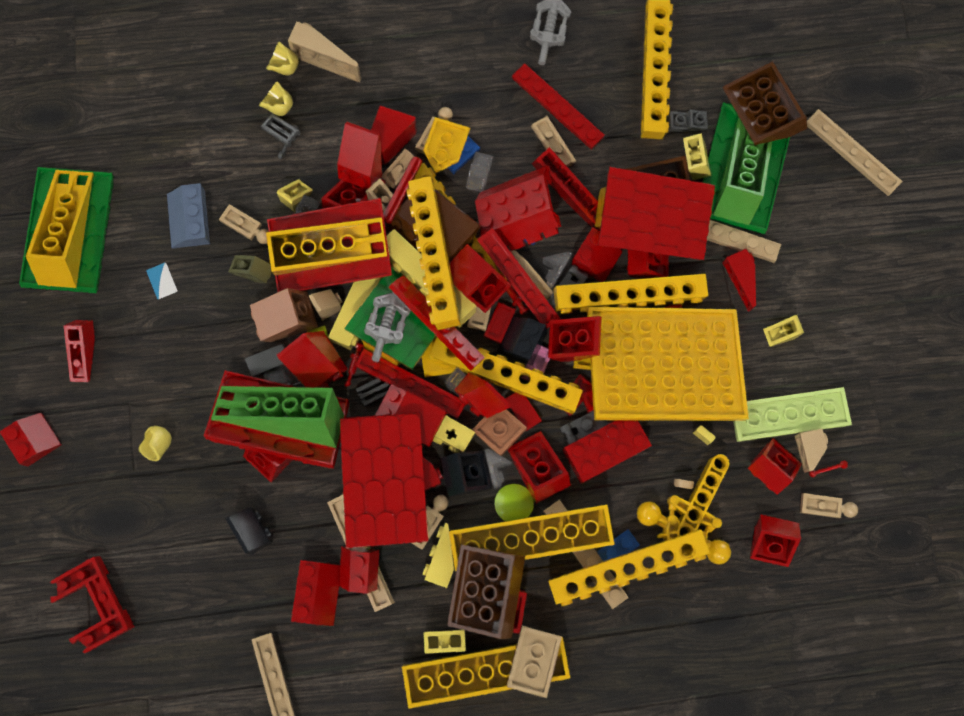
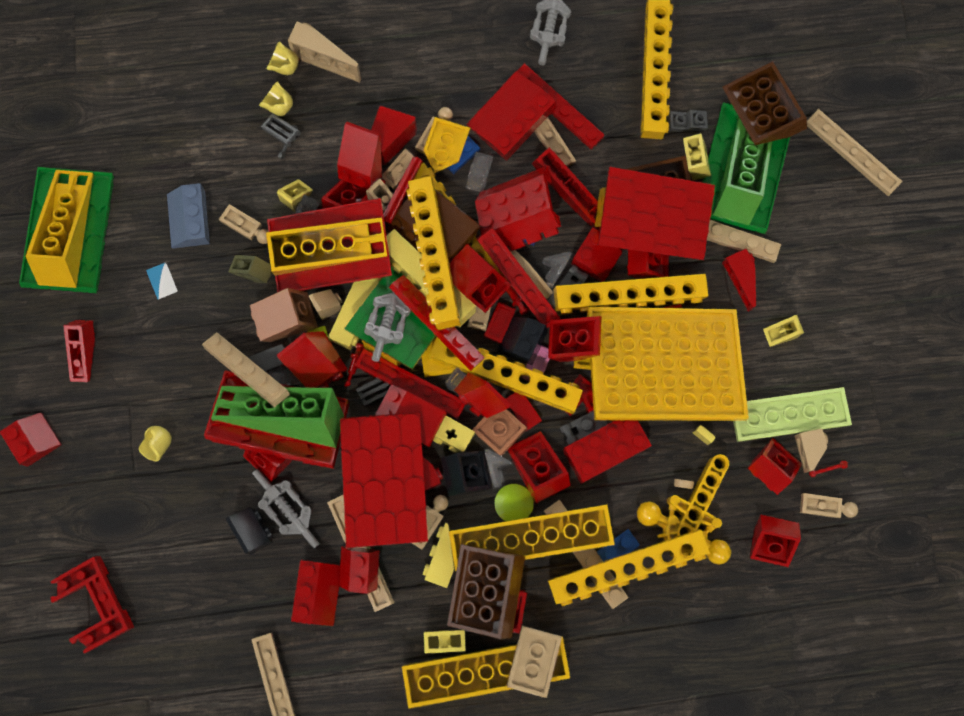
none -> tan plate [202,332,290,407]
none -> light grey bar [252,469,320,549]
none -> red slope [466,71,557,161]

